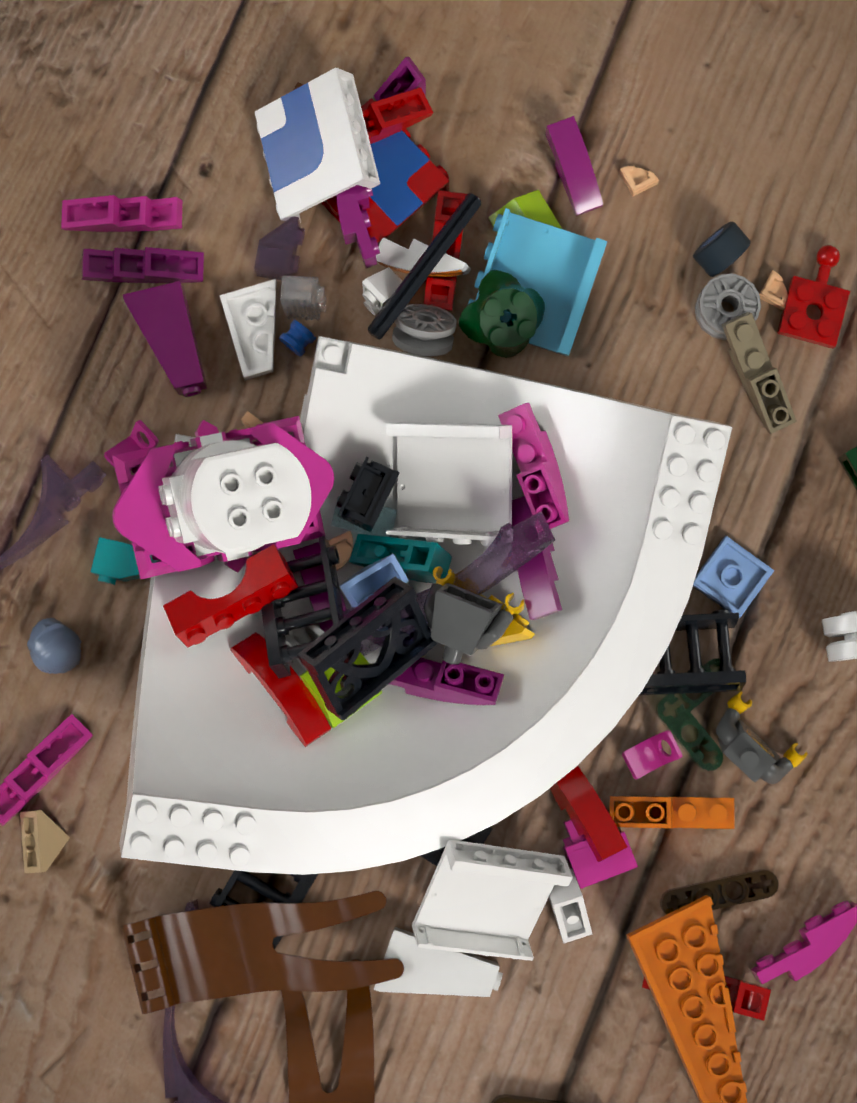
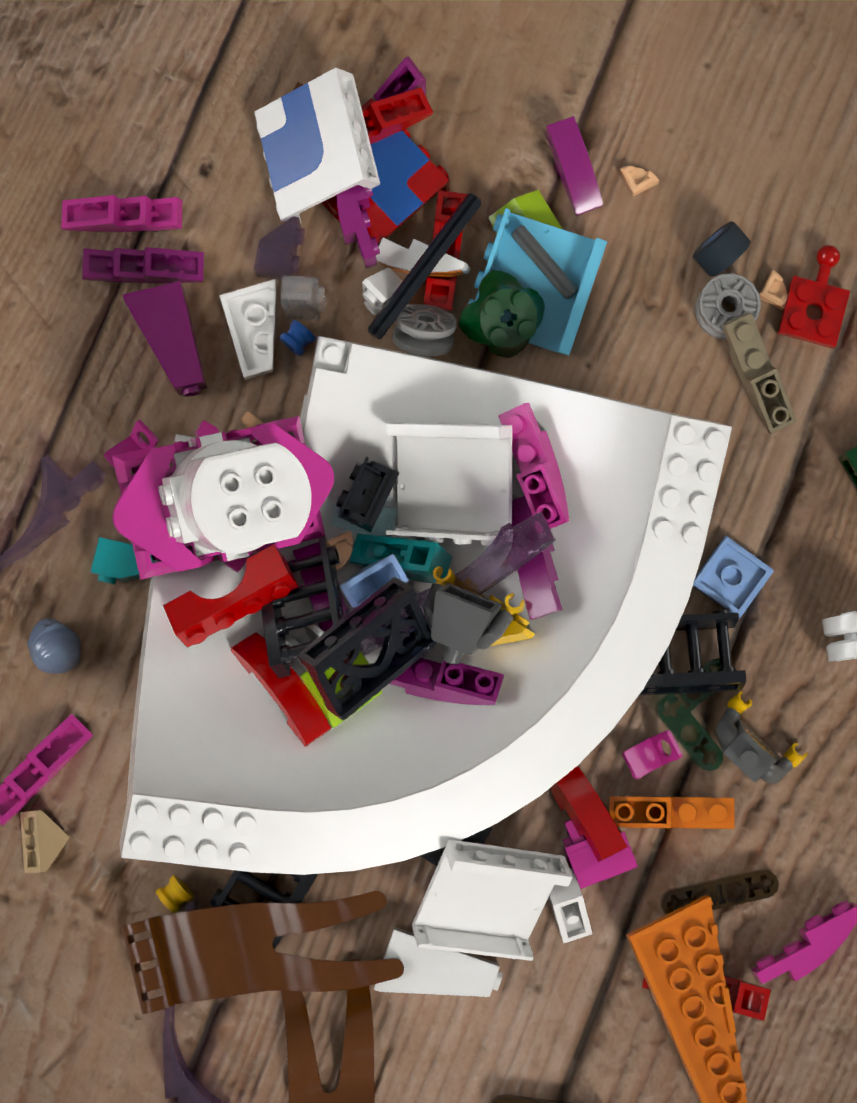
none -> yellow wheel [155,874,194,913]
none -> dark grey axle [511,225,577,299]

